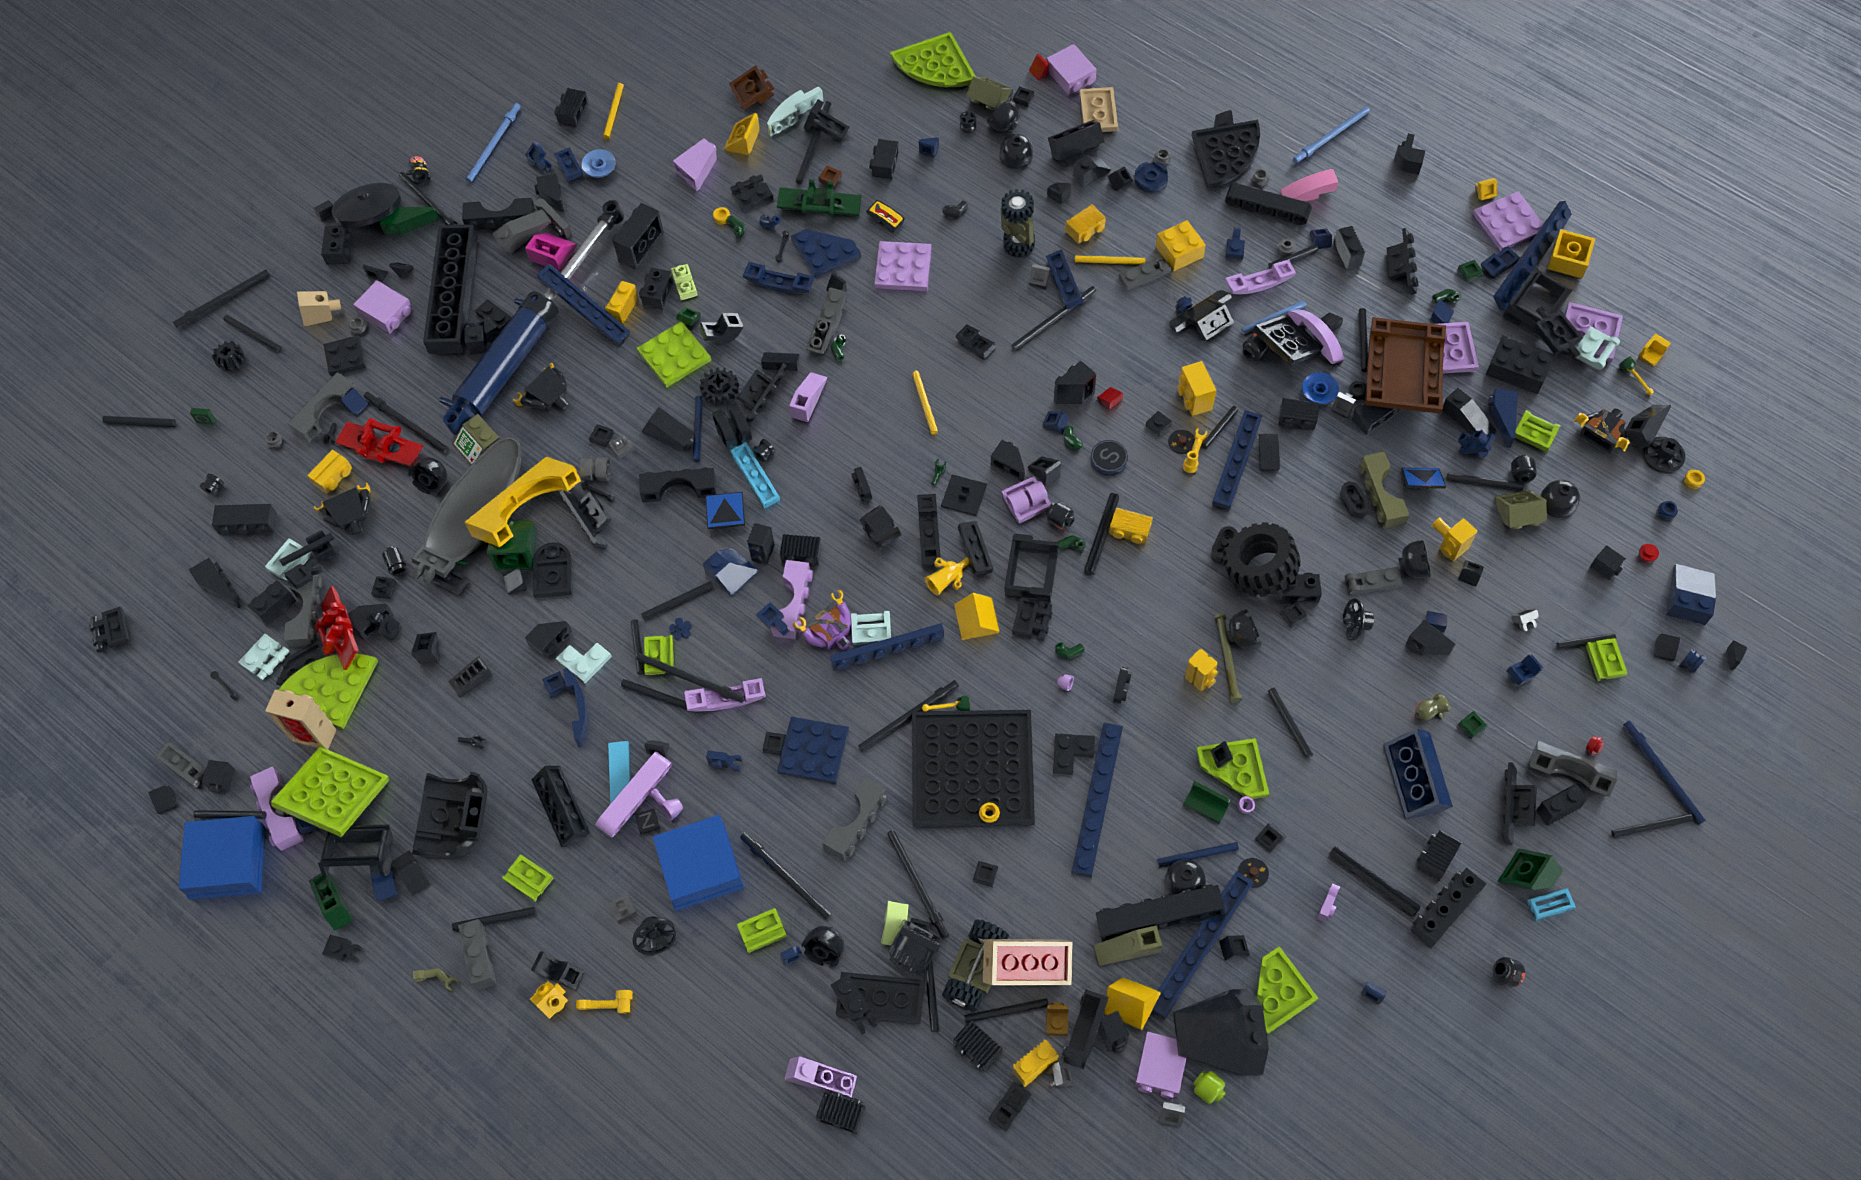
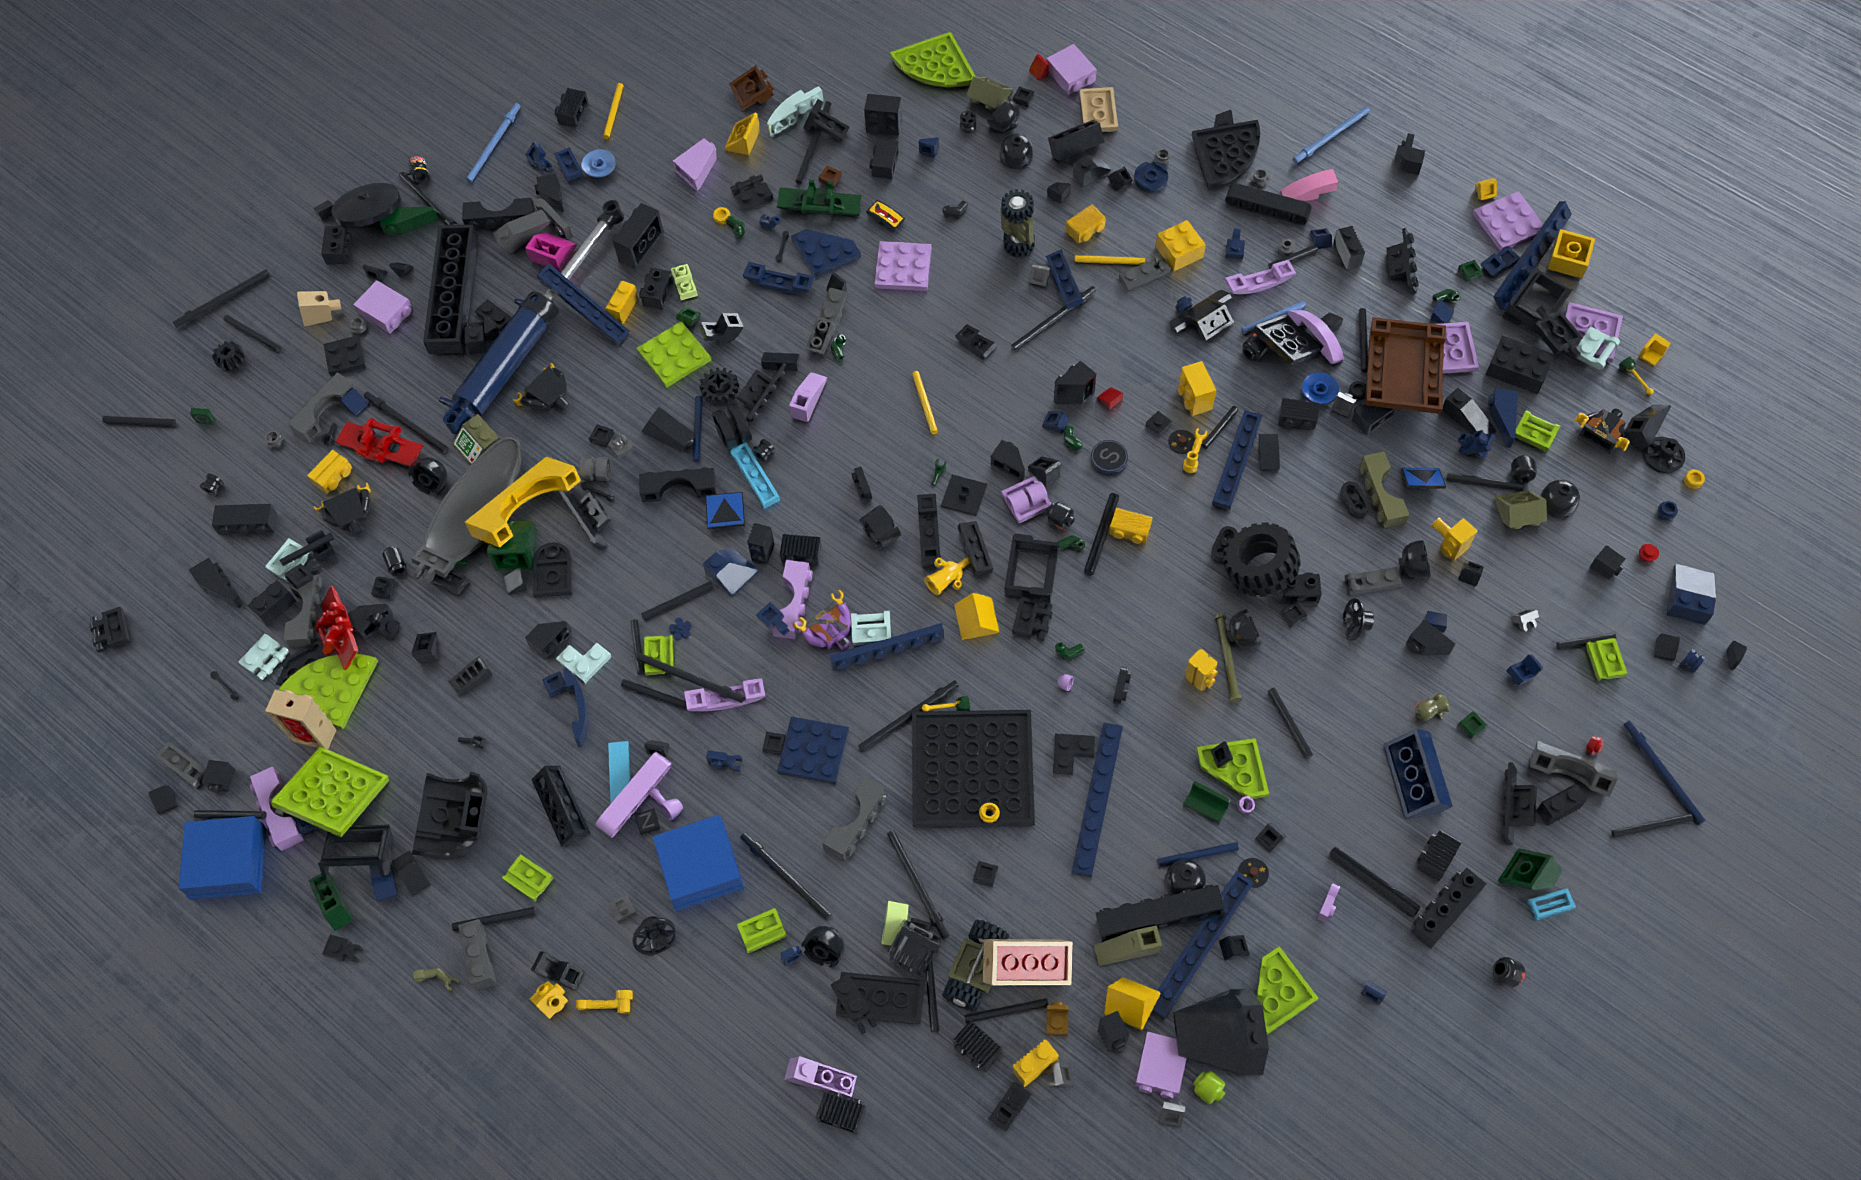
black piece [1061,989,1109,1069] -> none
none -> black brick [864,94,902,135]

